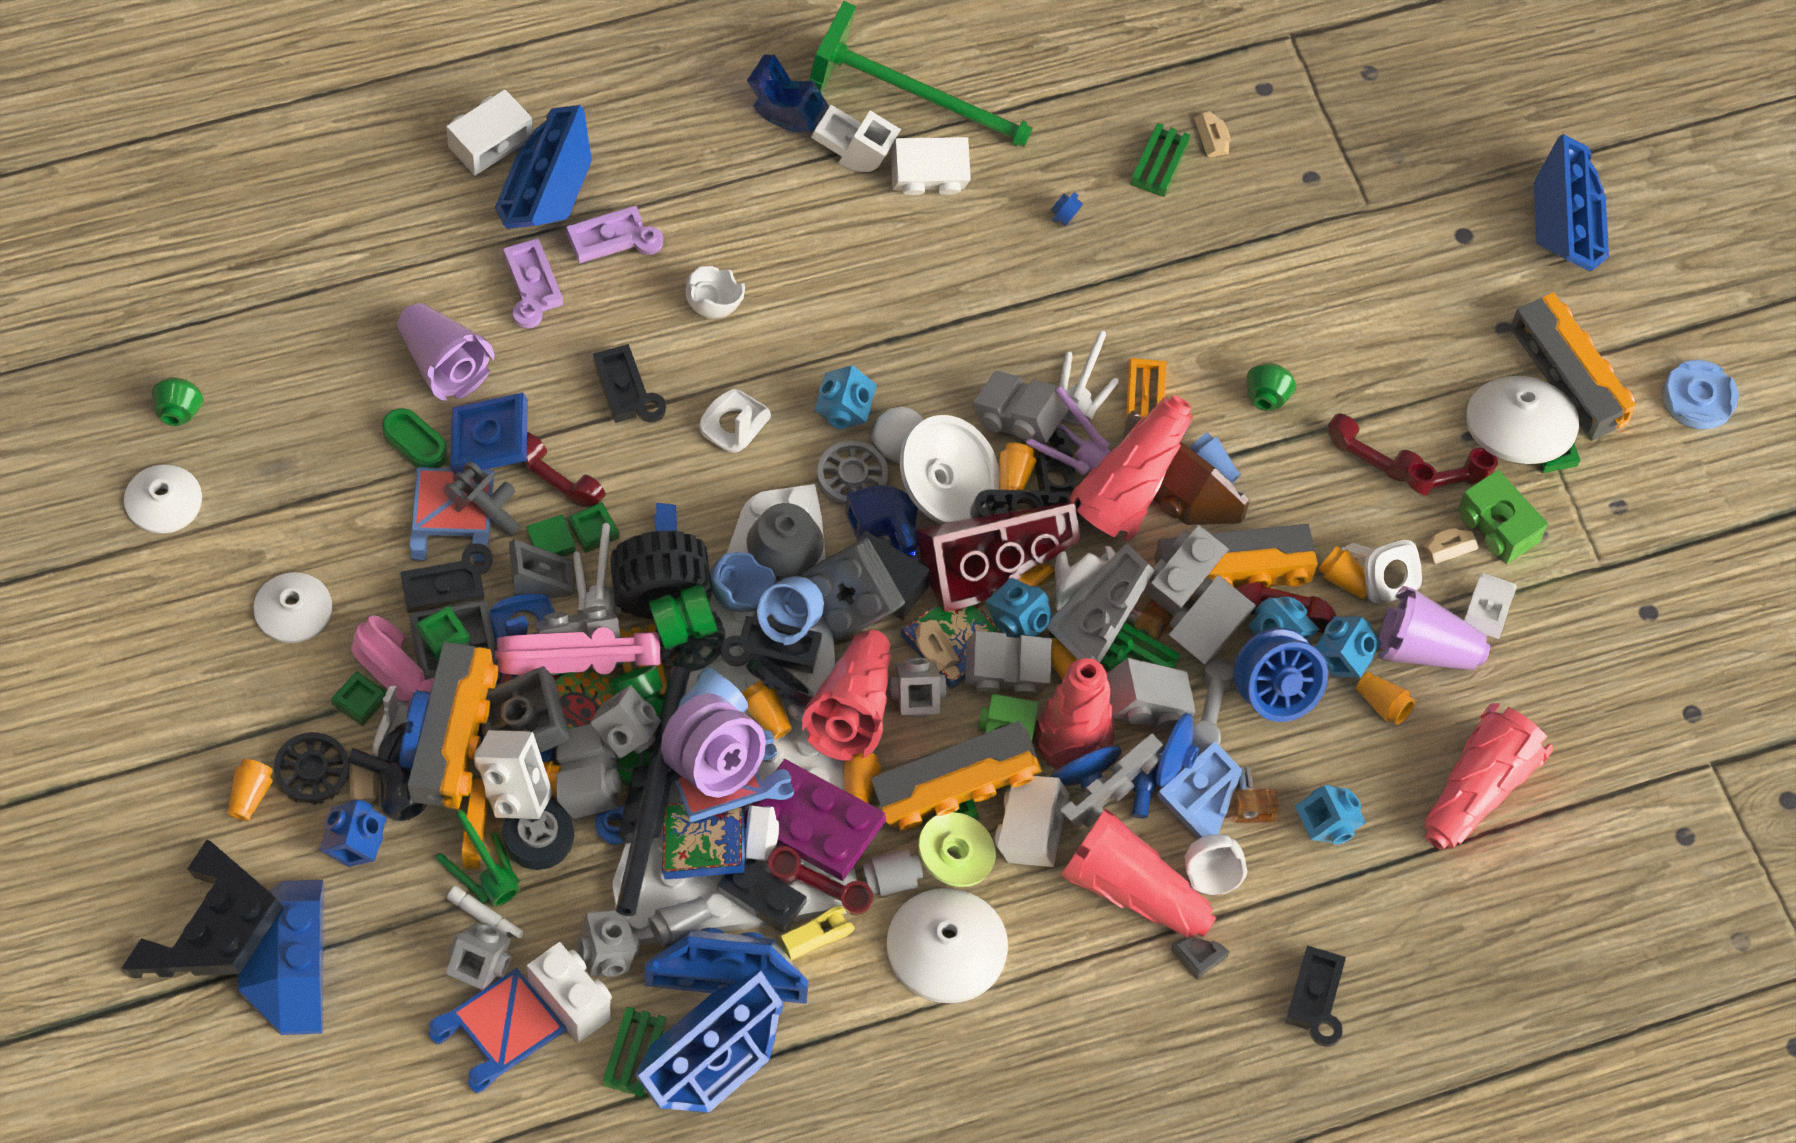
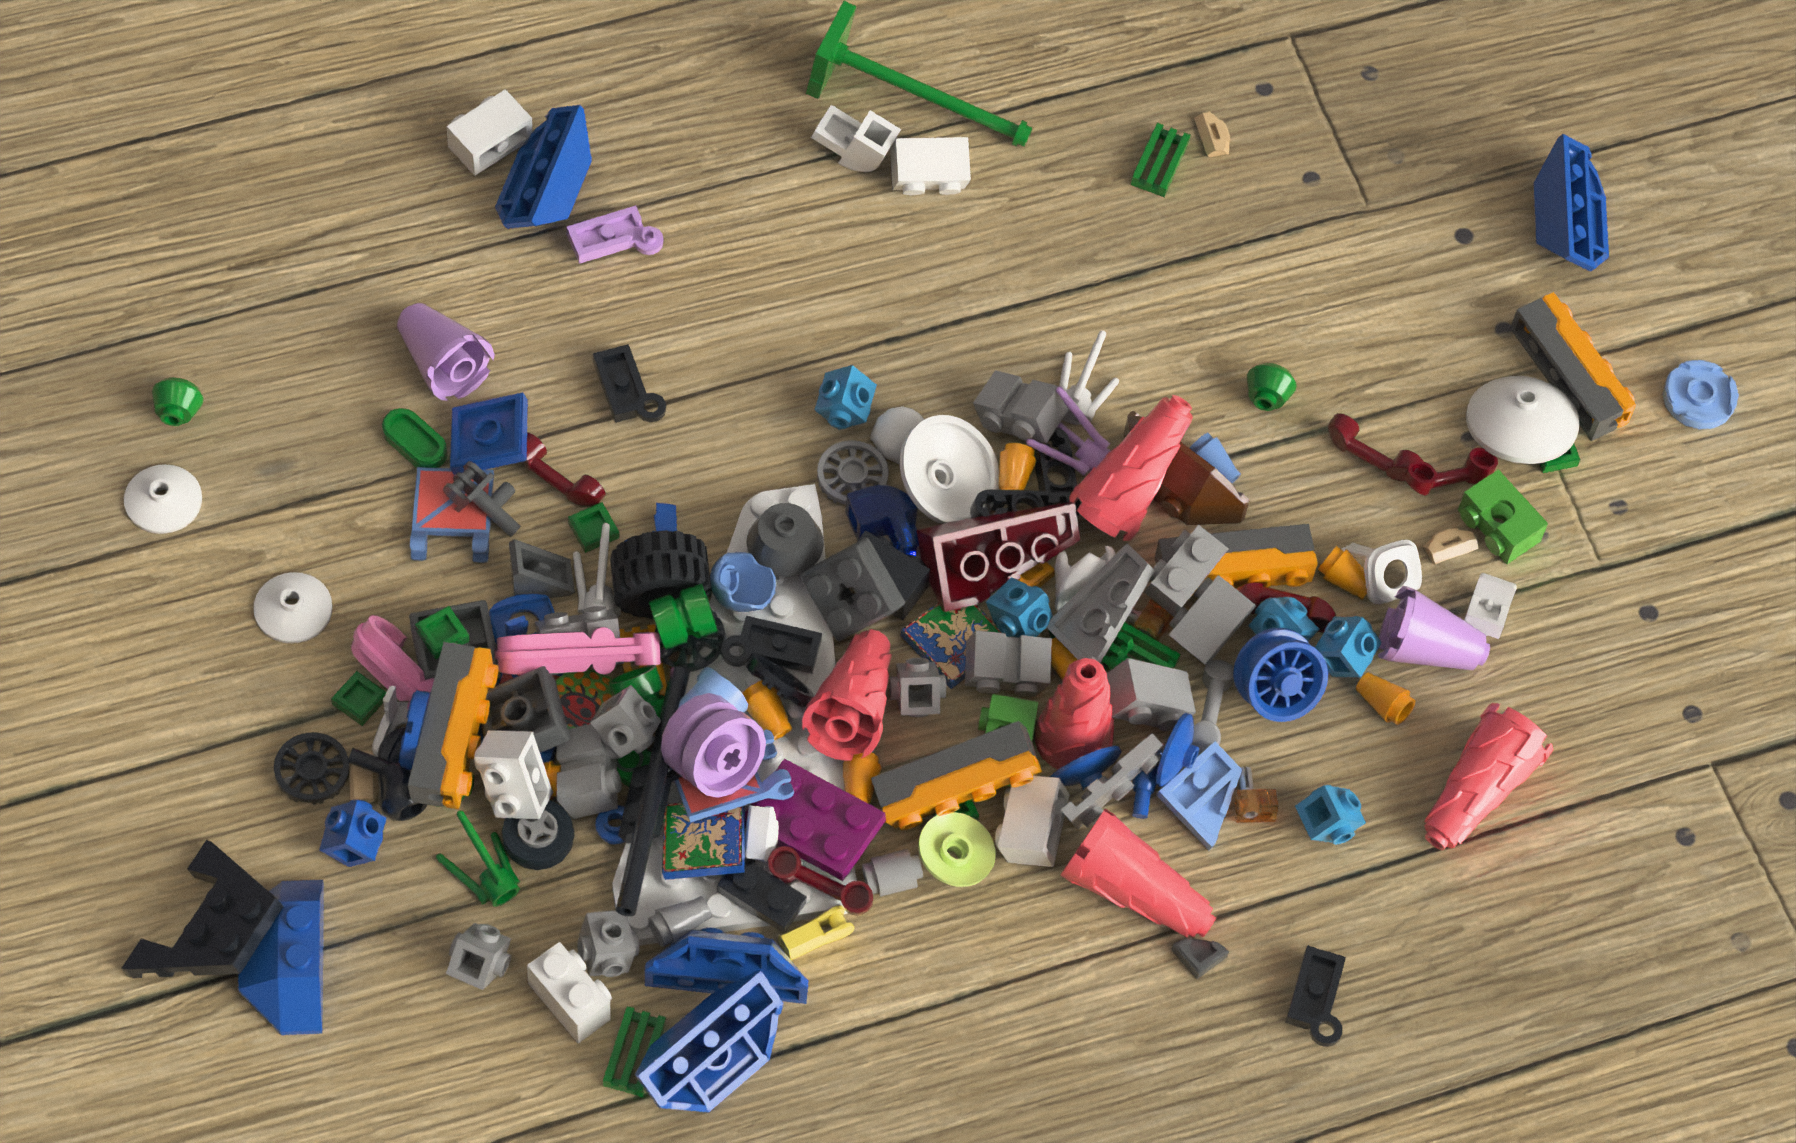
light orange cone [226,759,273,821] -> none
black hinge [400,544,493,613] -> none
flag [428,968,566,1093] -> none
white wheel [447,886,524,938] -> none
light orange tile [461,779,489,870] -> none
lavender hinge [503,238,563,329] -> none
green tile [526,515,576,556] -> none
white hair [685,266,745,319] -> none
white piece [699,389,771,453] -> none
clear blue brick [747,55,830,133] -> none
light blue helmet [757,576,824,646] -> none
white dish [886,888,1008,1003] -> none
tan piece [914,620,960,672] -> none
blue plate [1051,192,1083,226] -> none
light orange tile [1125,358,1166,425] -> none
white hair [1184,834,1247,895] -> none

